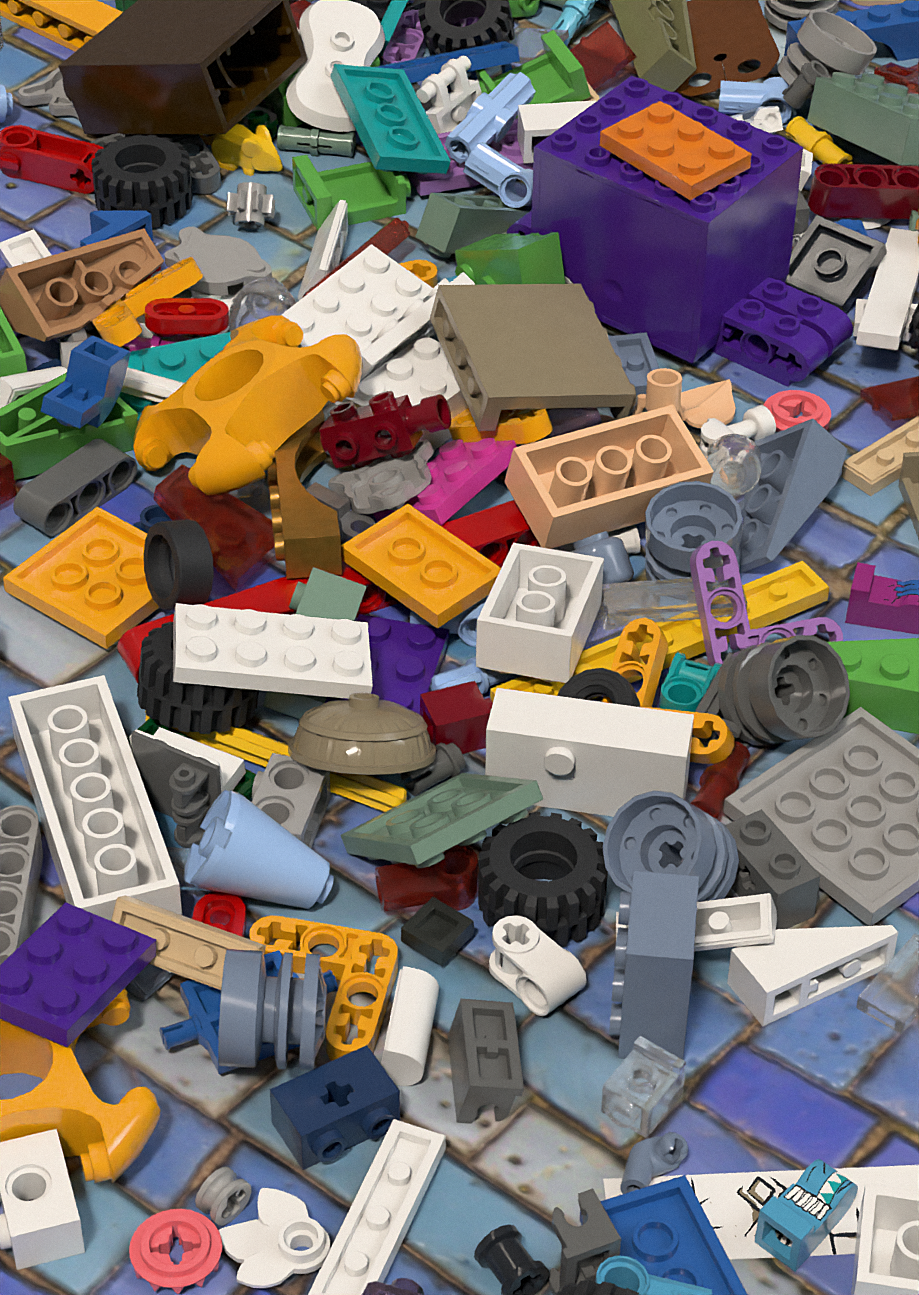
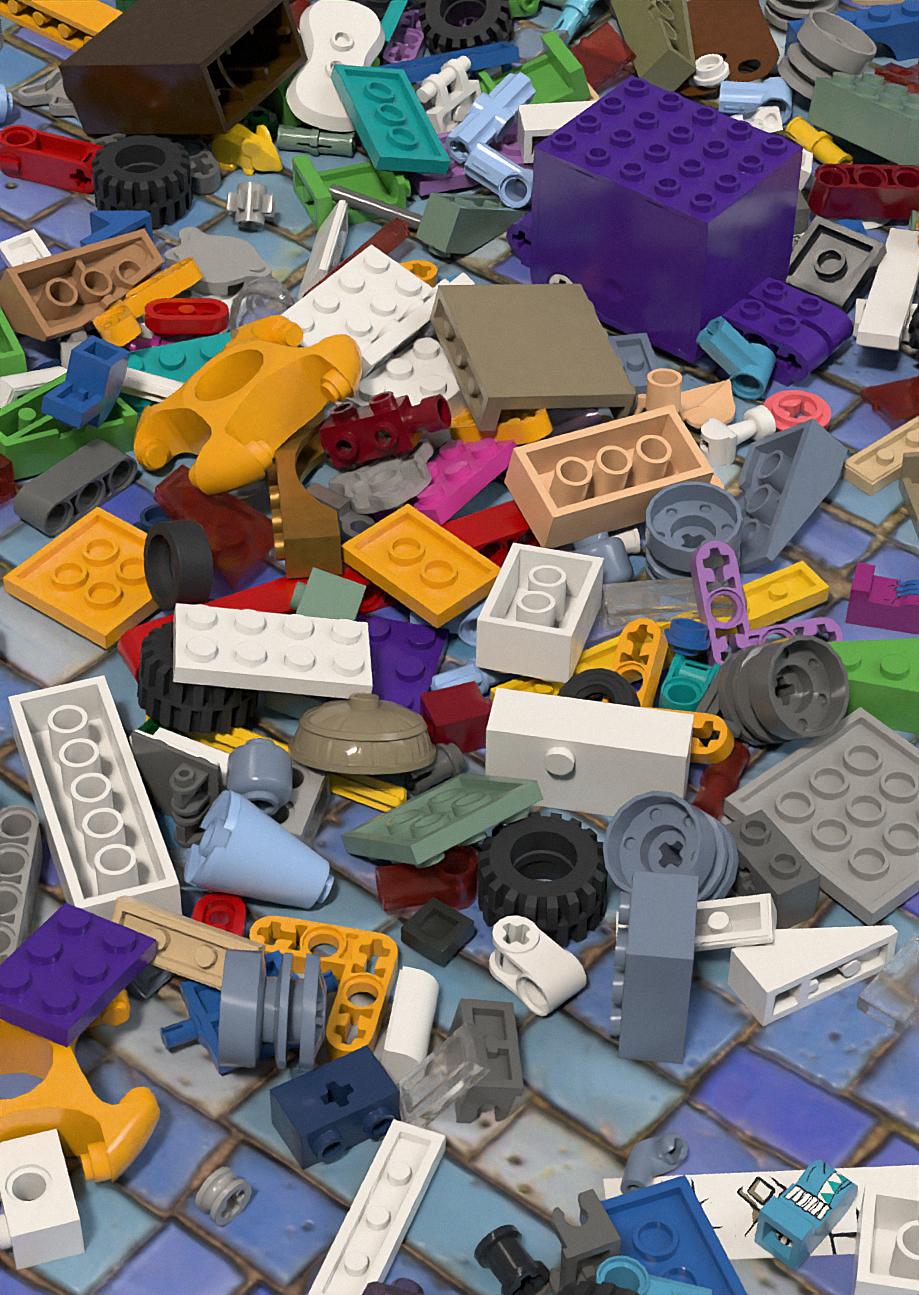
coral gear [129,1209,223,1295] -> none
white plate [218,1188,330,1288] -> none
bright green wedge [455,232,565,285] -> none
orange plate [599,101,752,200] -> none
clear brick [601,1036,686,1138] -> none
clear head [706,433,762,497] -> none
dark grey pin [782,60,829,109] -> none
none -> sand blue head [226,738,292,816]
none -> dark grey bar [329,184,423,230]
none -> clear tile [396,1022,491,1129]
none -> blue plate [664,618,711,656]
none -> white plate [692,54,730,88]
none -> dark azure piece [696,316,776,400]

